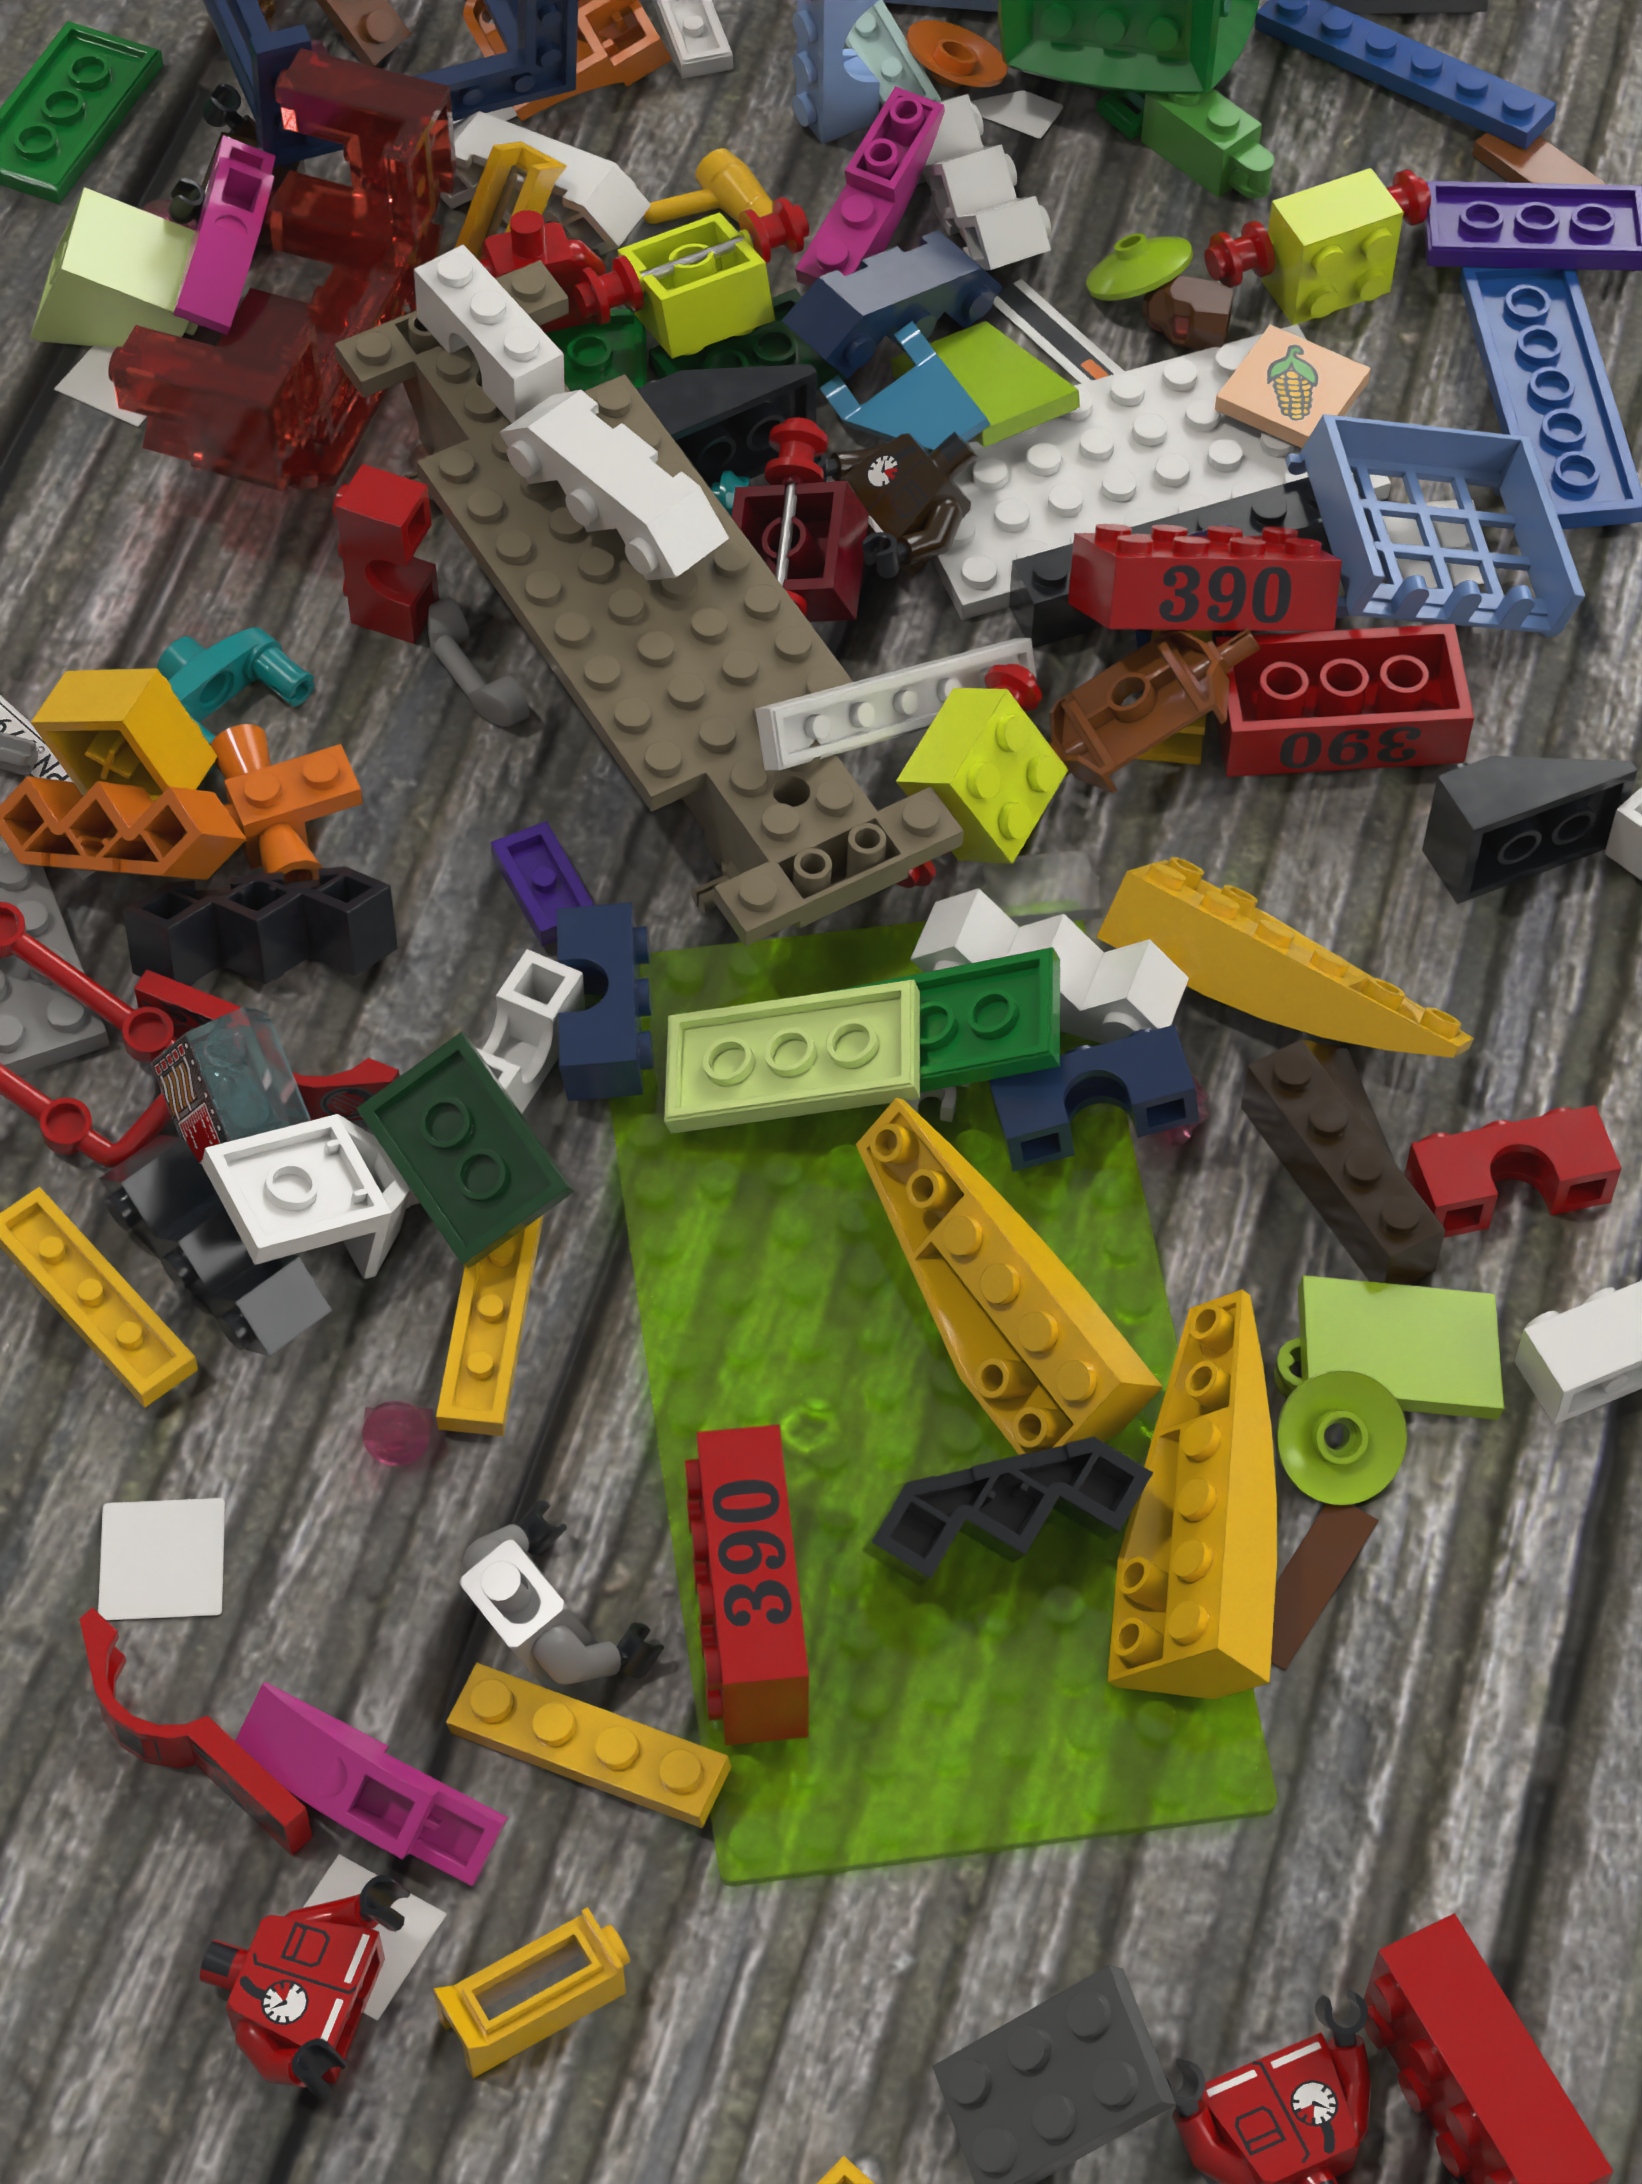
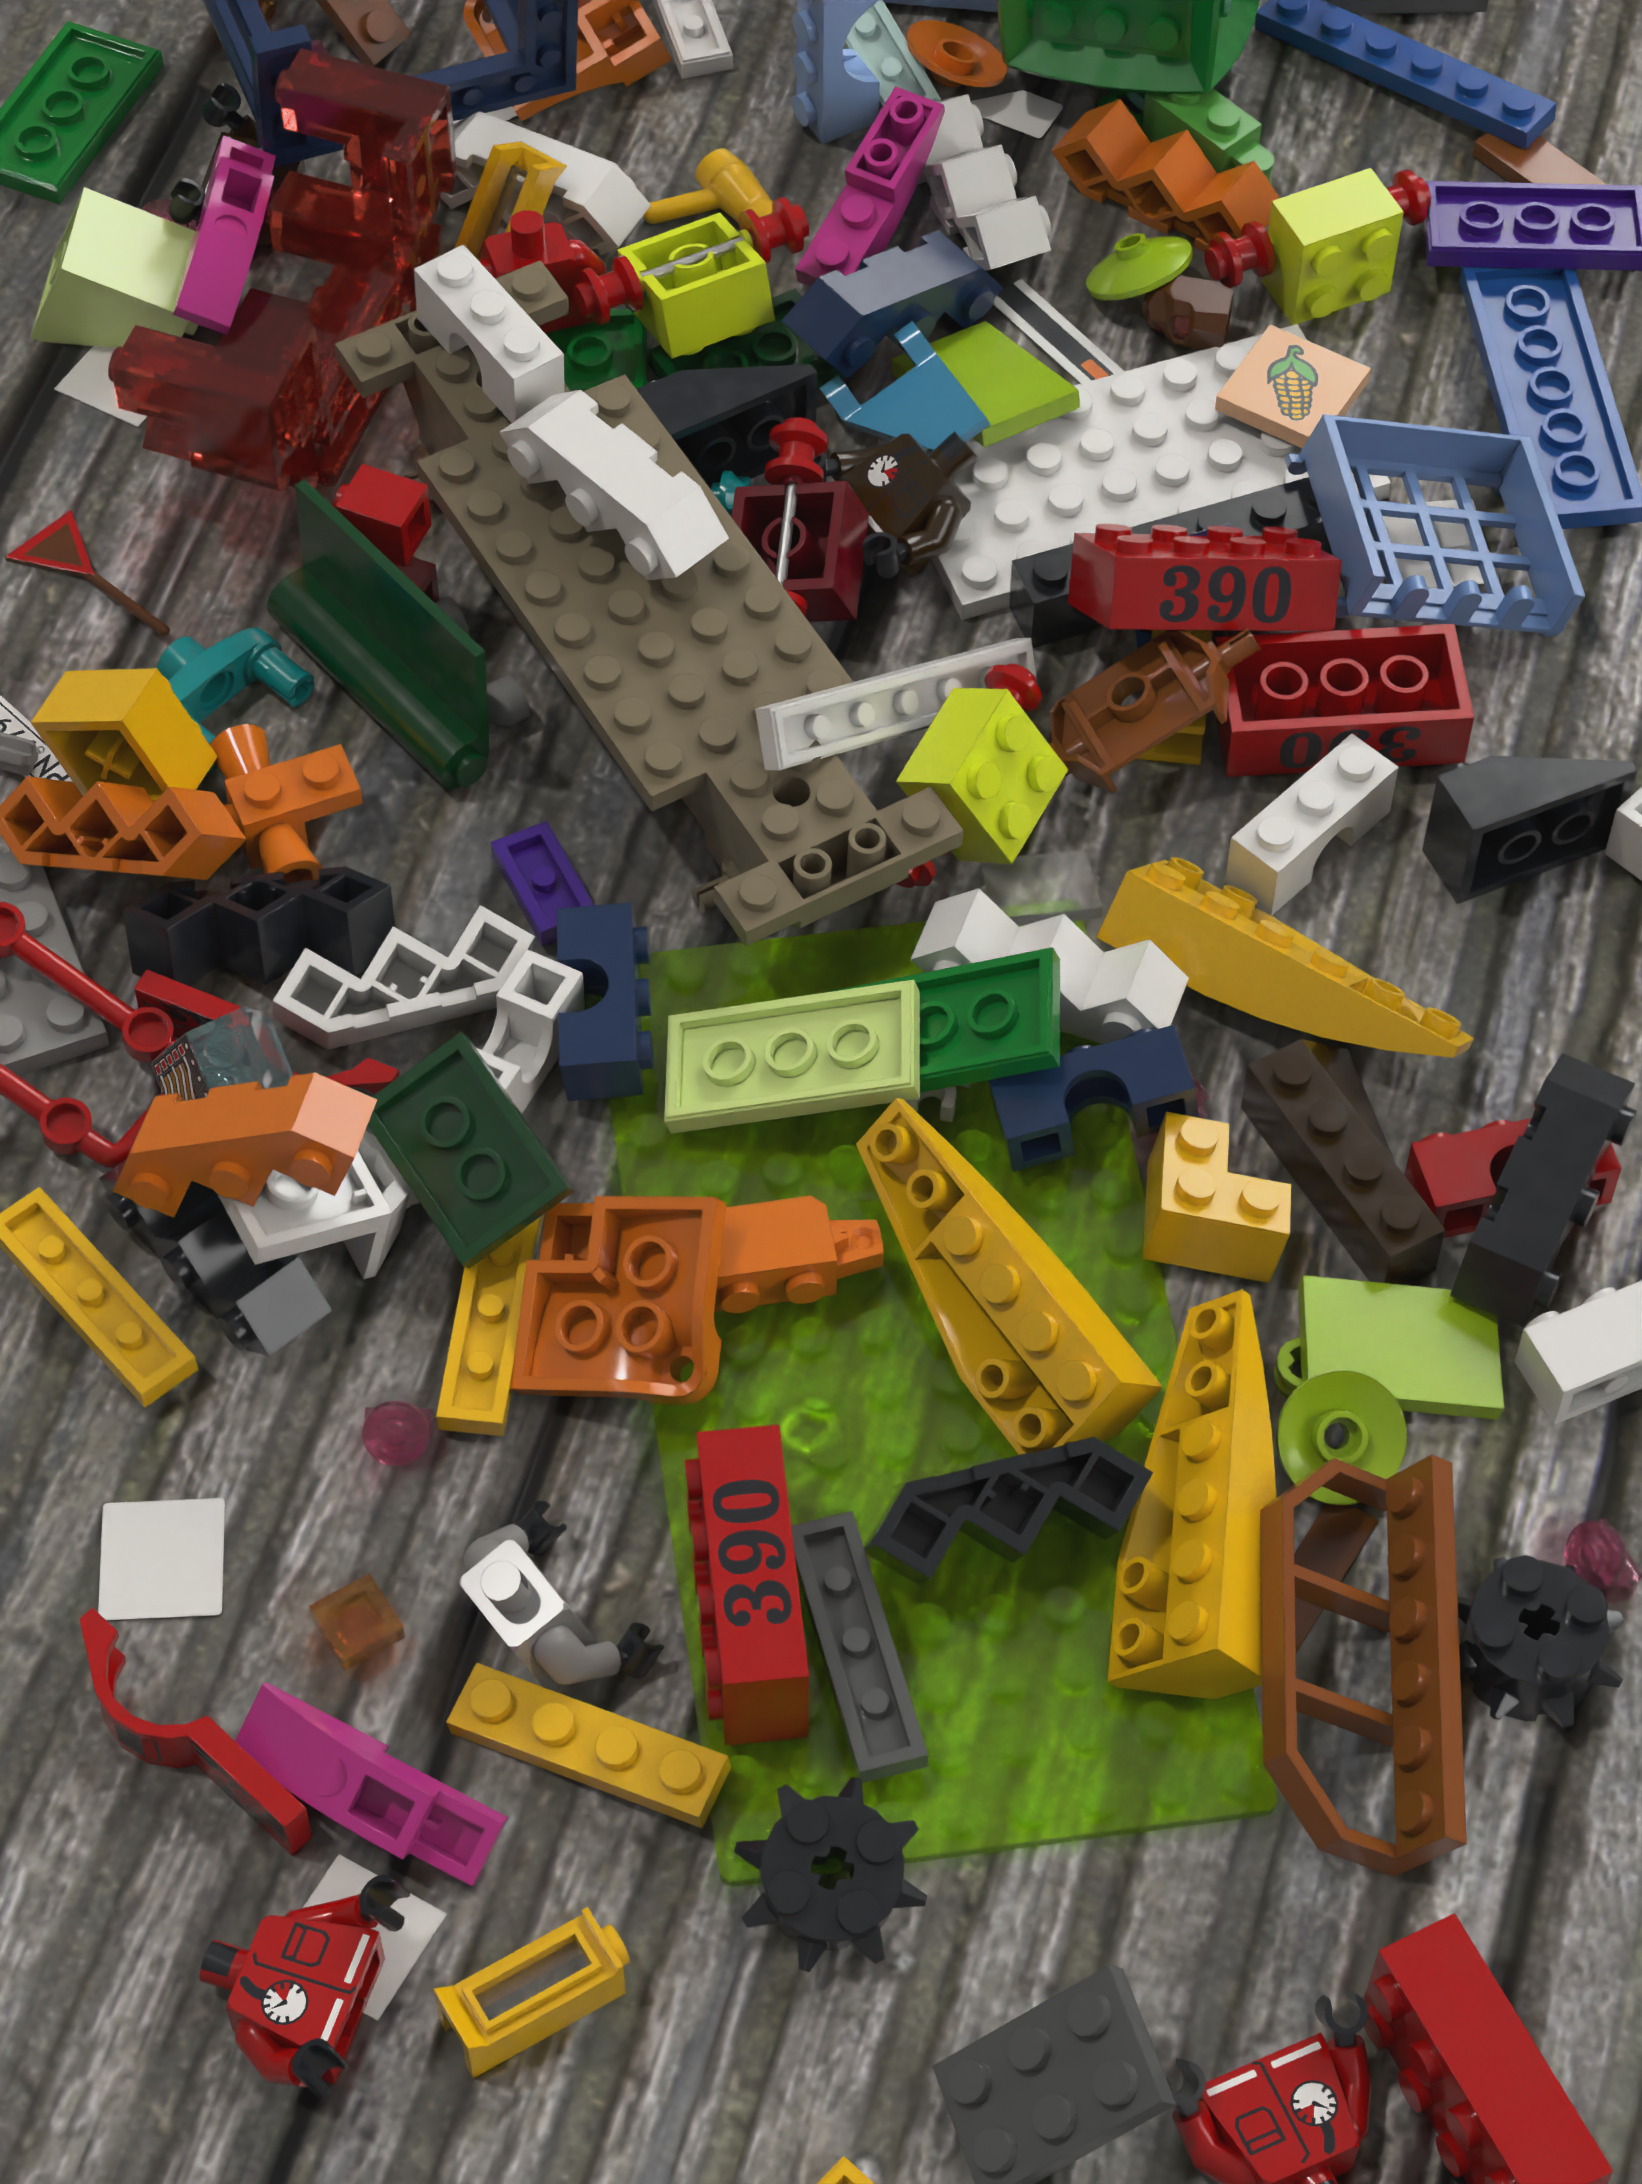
none -> reddish brown piece [5,510,170,636]
none -> orange brick [113,1073,377,1218]
none -> dark green door [267,479,490,789]
none -> white brick [273,905,535,1050]
none -> clear orange plate [309,1573,405,1671]
none -> orange slope [510,1196,726,1405]
none -> orange hinge [714,1195,884,1313]
none -> black brick [734,1777,927,1972]
none -> dark grey plate [791,1511,928,1783]
none -> orange brick [1051,99,1280,252]
none -> yellow brick [1142,1112,1291,1283]
none -> white arch [1225,734,1399,916]
none -> dark orange plate [1260,1454,1467,1877]
none -> black brick [1450,1053,1637,1327]
none -> black brick [1457,1555,1624,1728]
none -> clear pink plate [1564,1518,1642,1590]

